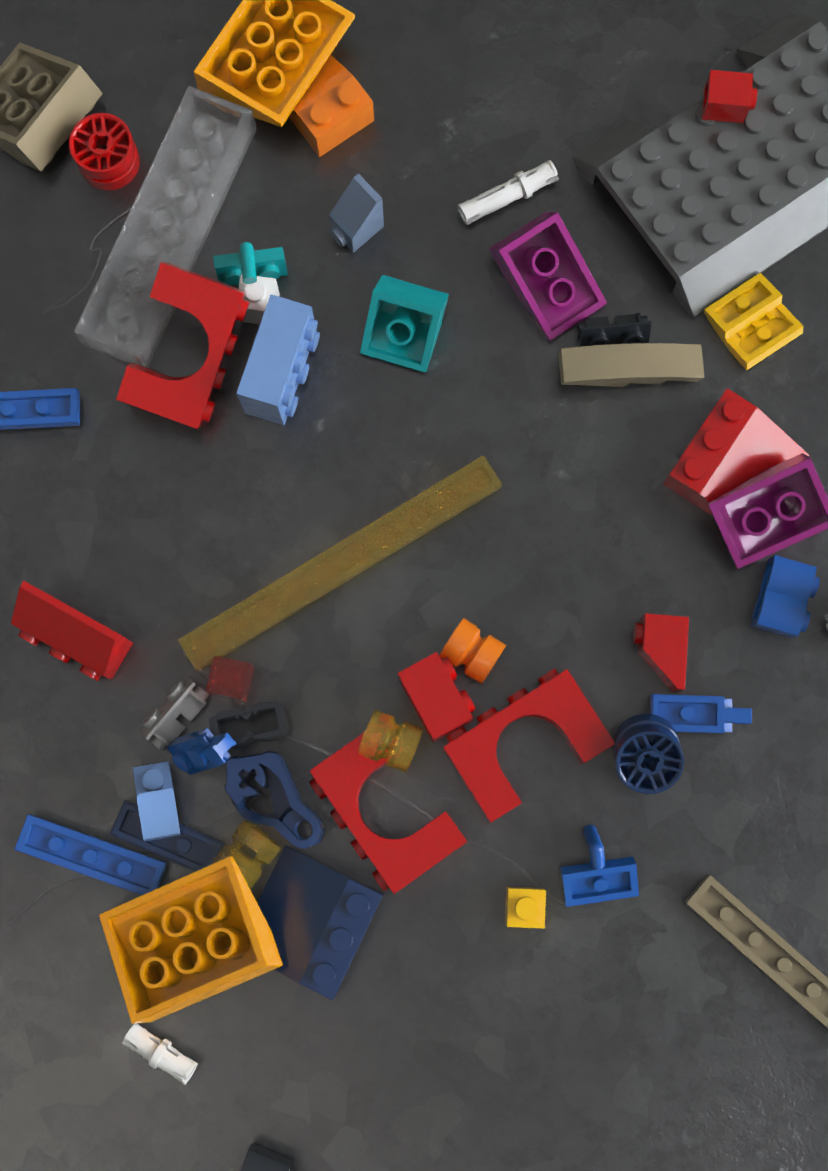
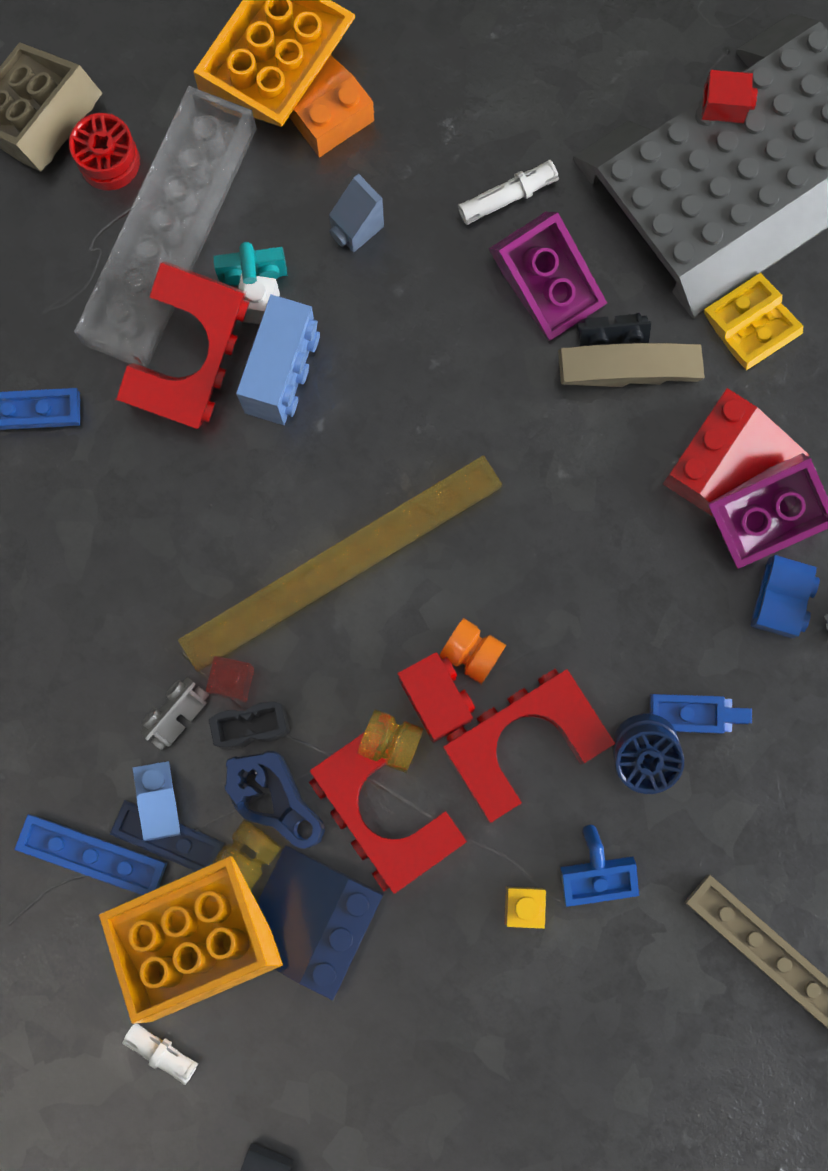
red slope [11,580,133,681] -> none
blue hinge [166,728,236,775] -> none
teal slope [360,275,449,373] -> none
red slope [633,613,689,693] -> none

